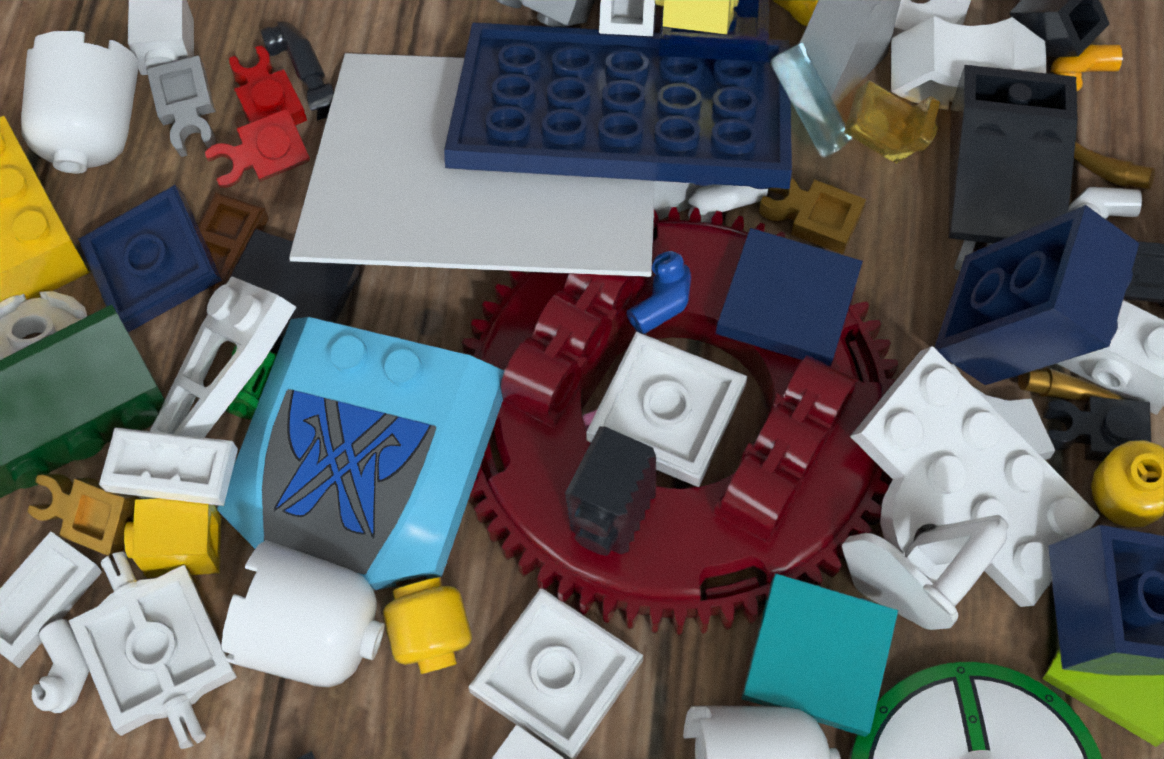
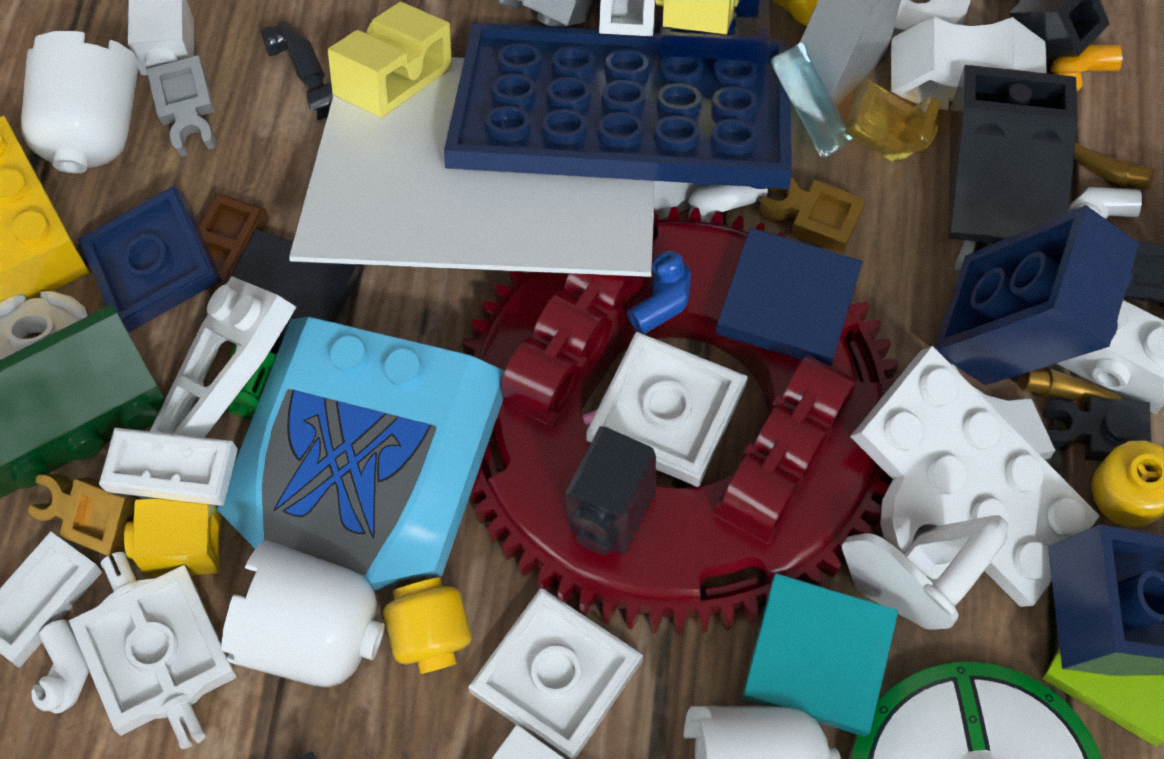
red plate [205,108,310,188] -> none
red plate [229,45,307,126] -> none
none -> light yellow brick [328,1,452,118]

